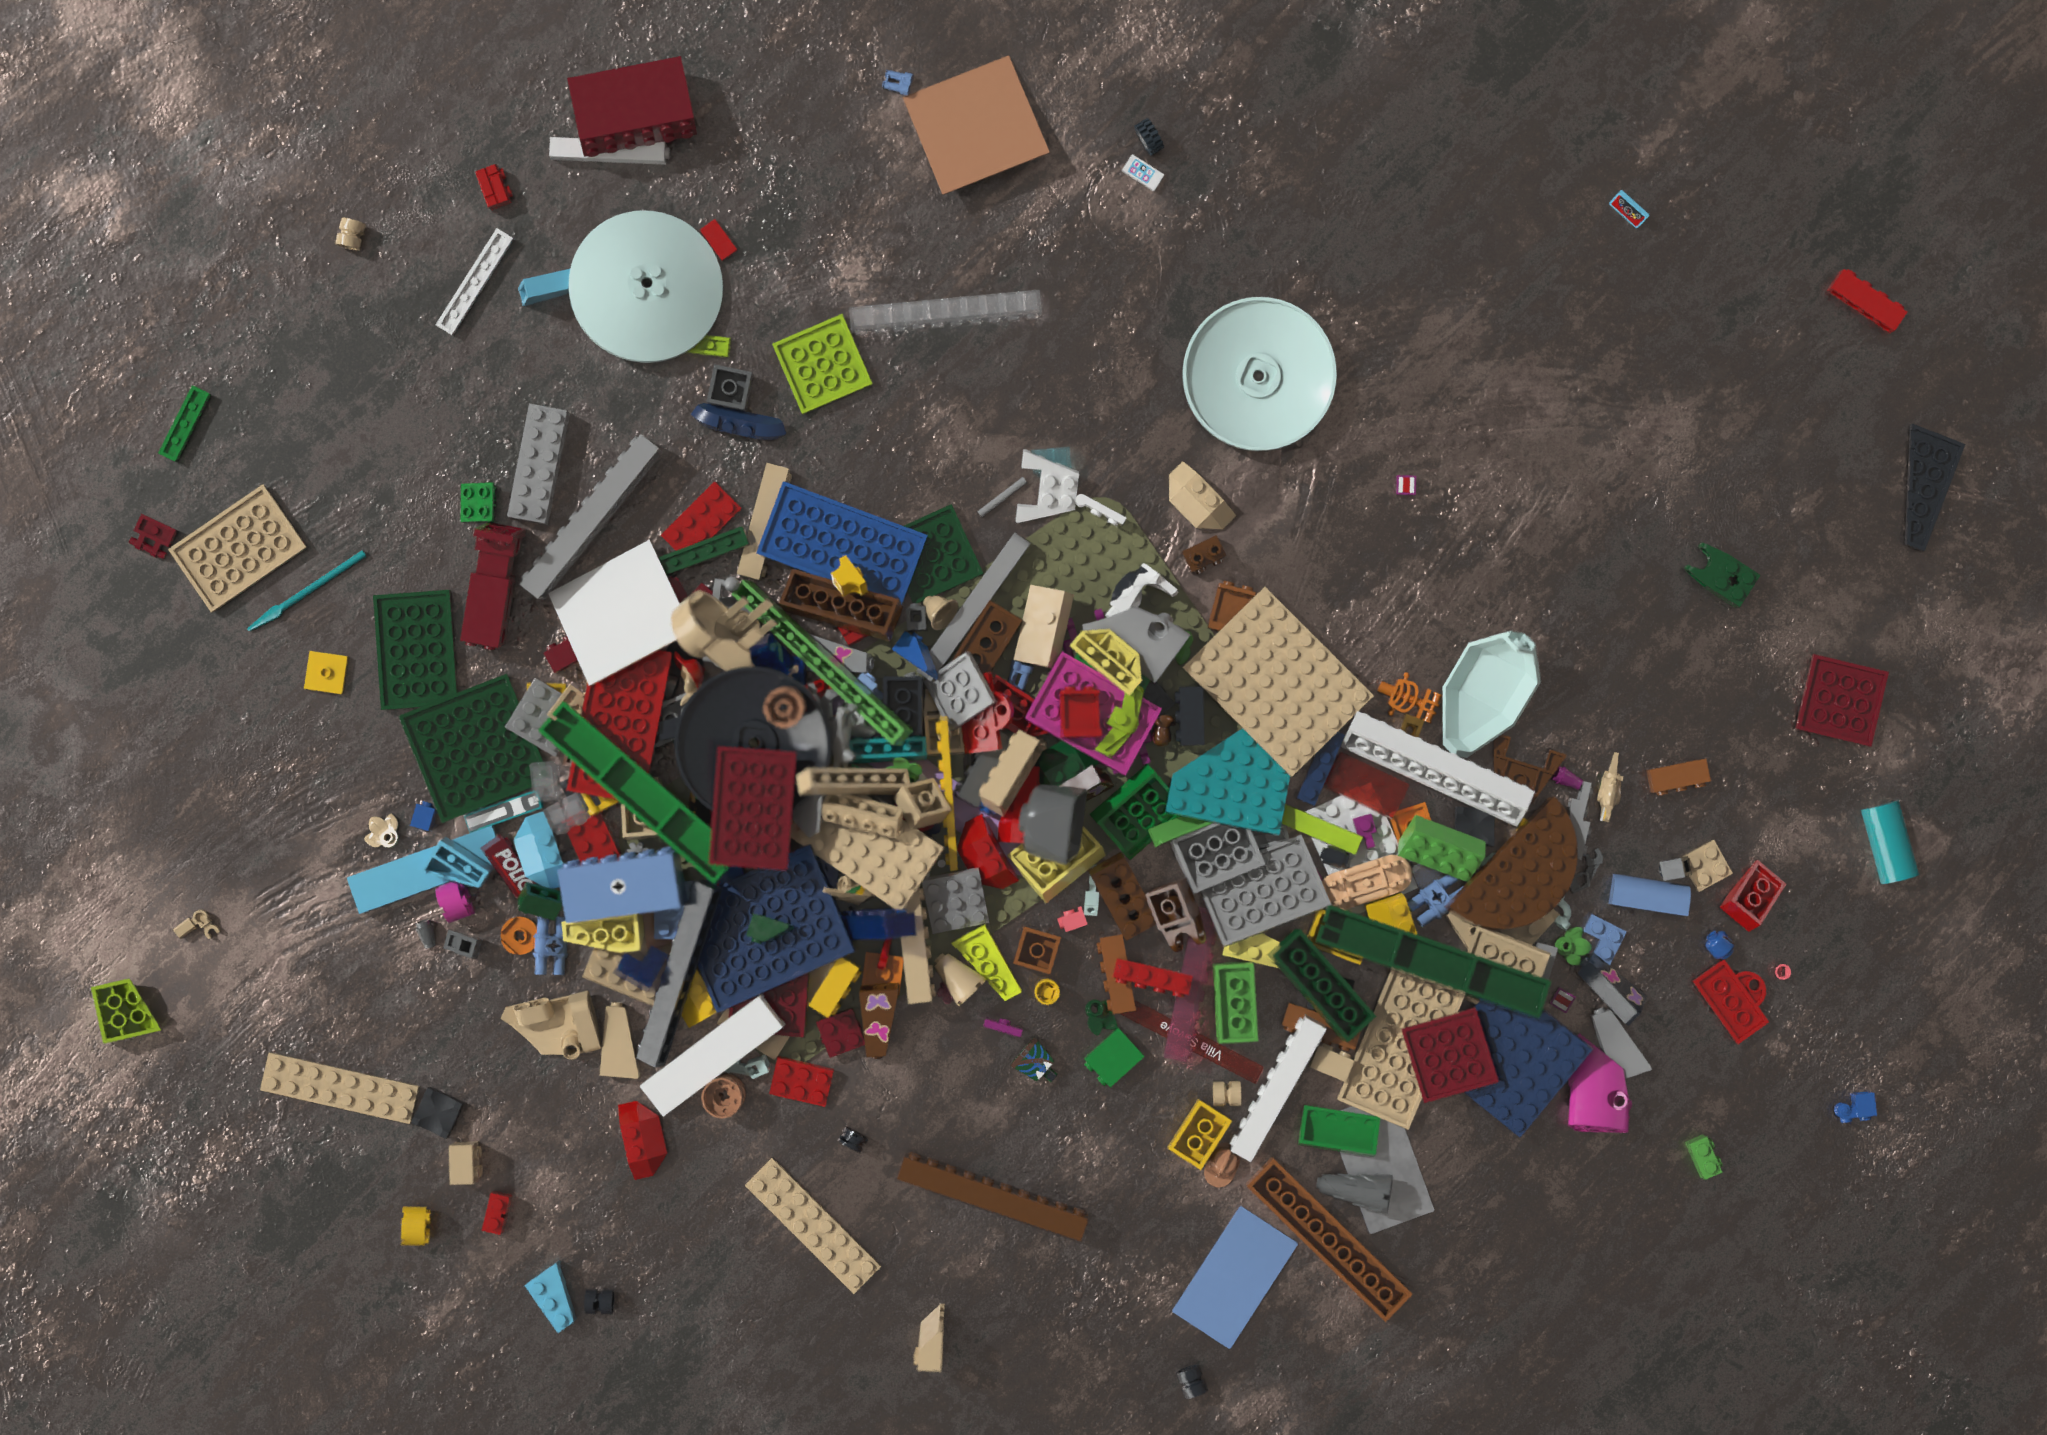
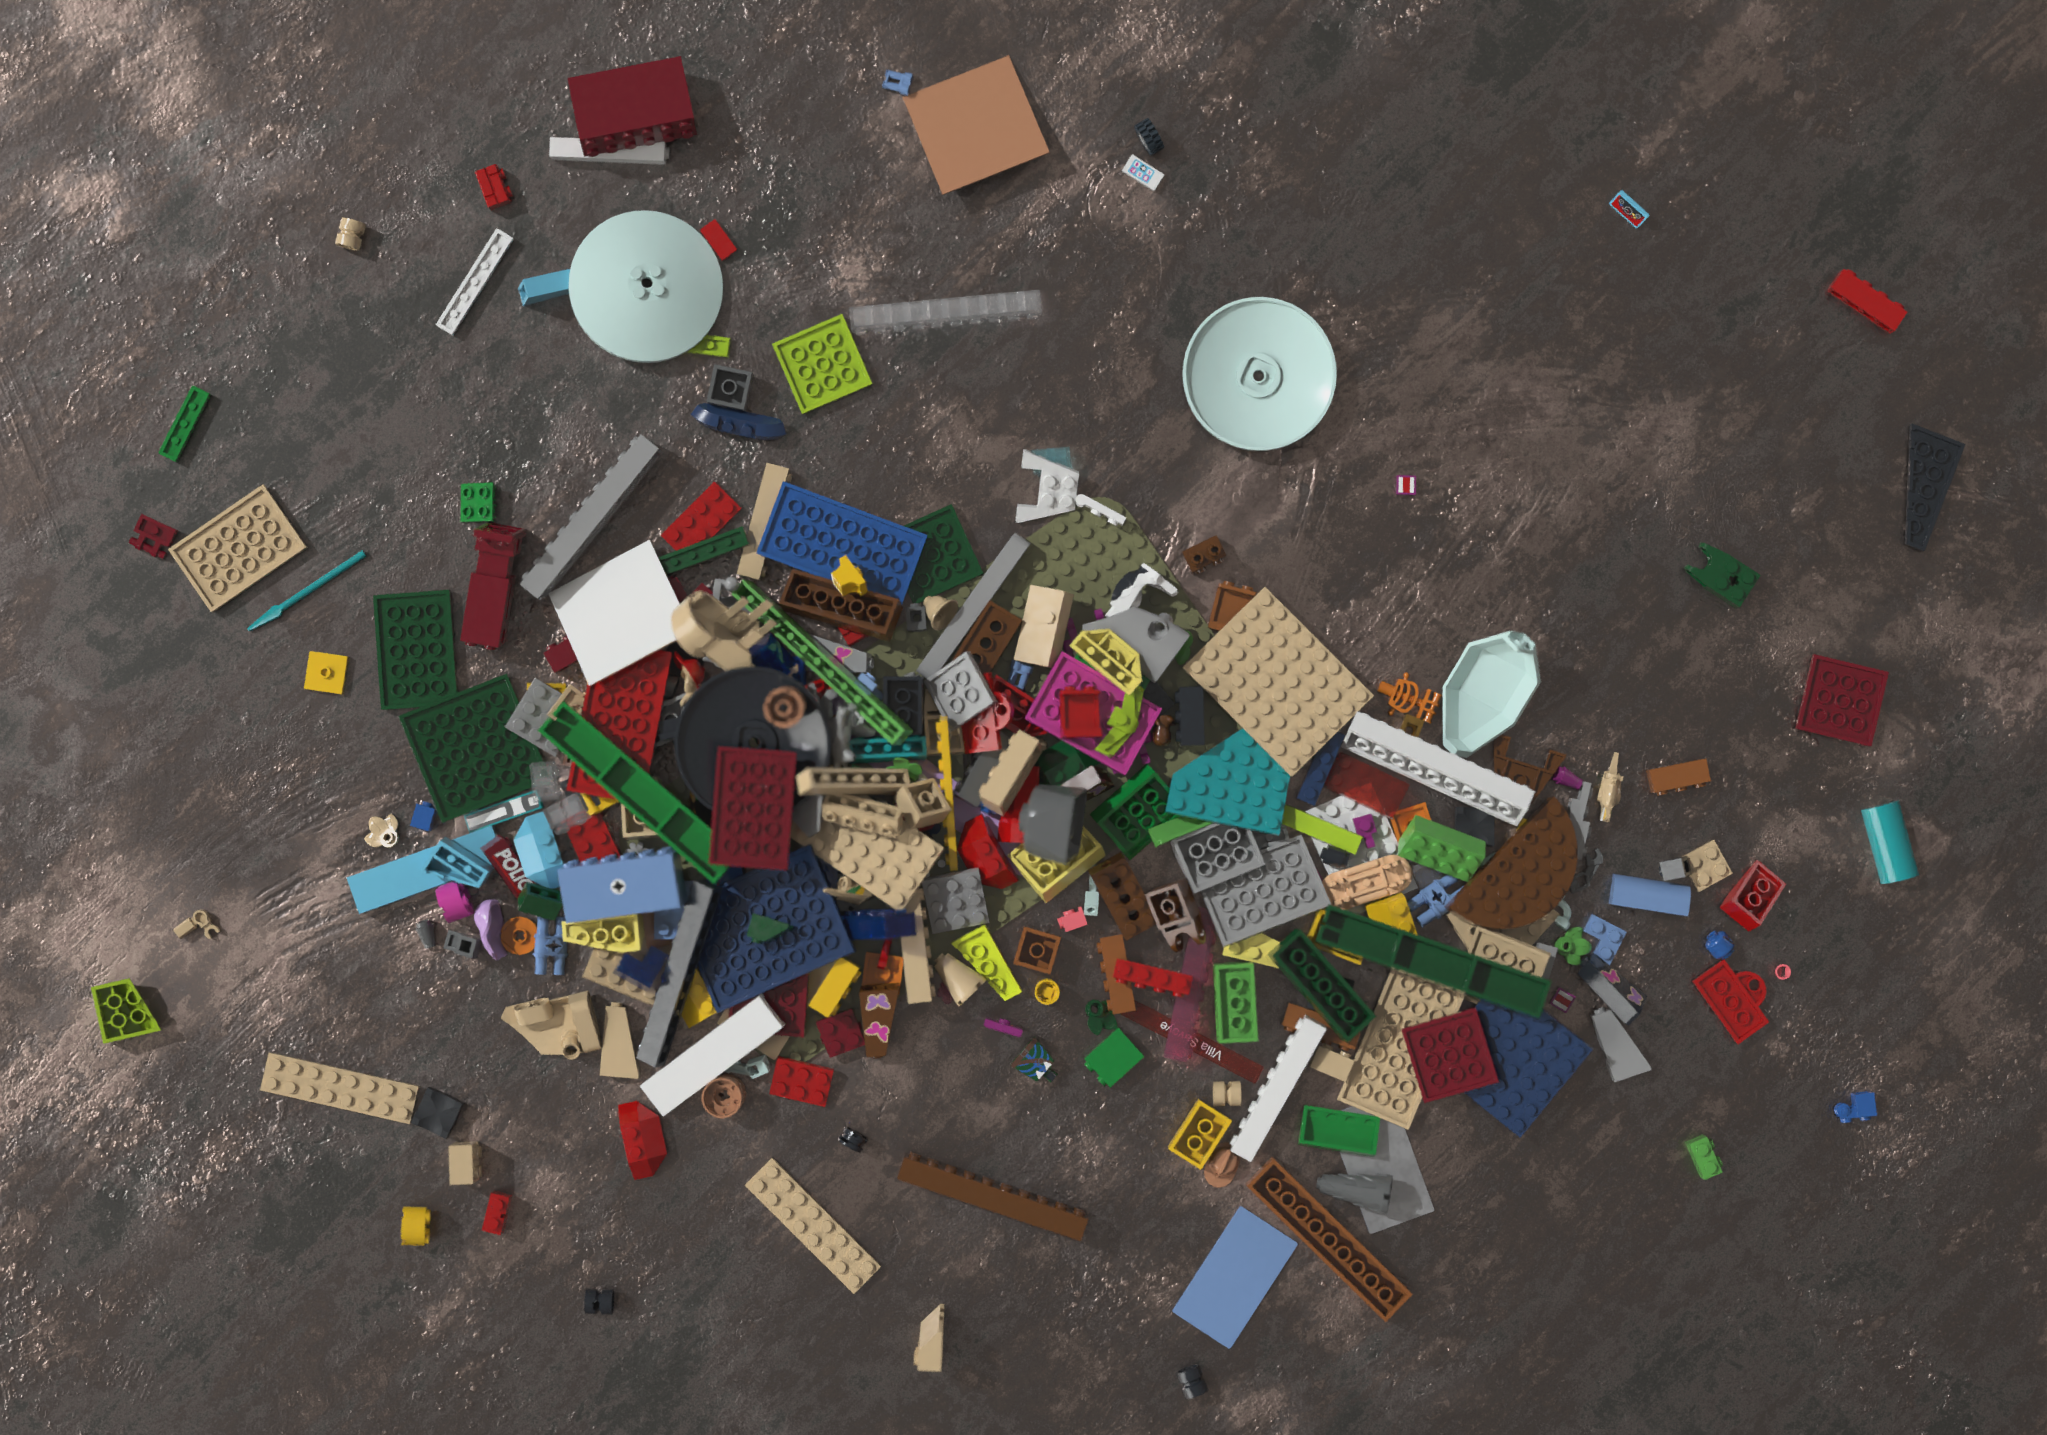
light grey brick [507,403,570,525] -> none
medium azure wedge [524,1261,577,1333] -> none
blue slope [892,631,938,680] -> none
light grey bar [977,477,1027,517] -> none
tan wedge [1169,462,1236,529] -> none
dark pink panel [1568,1034,1632,1133] -> none
none -> lavender hair [474,899,508,961]

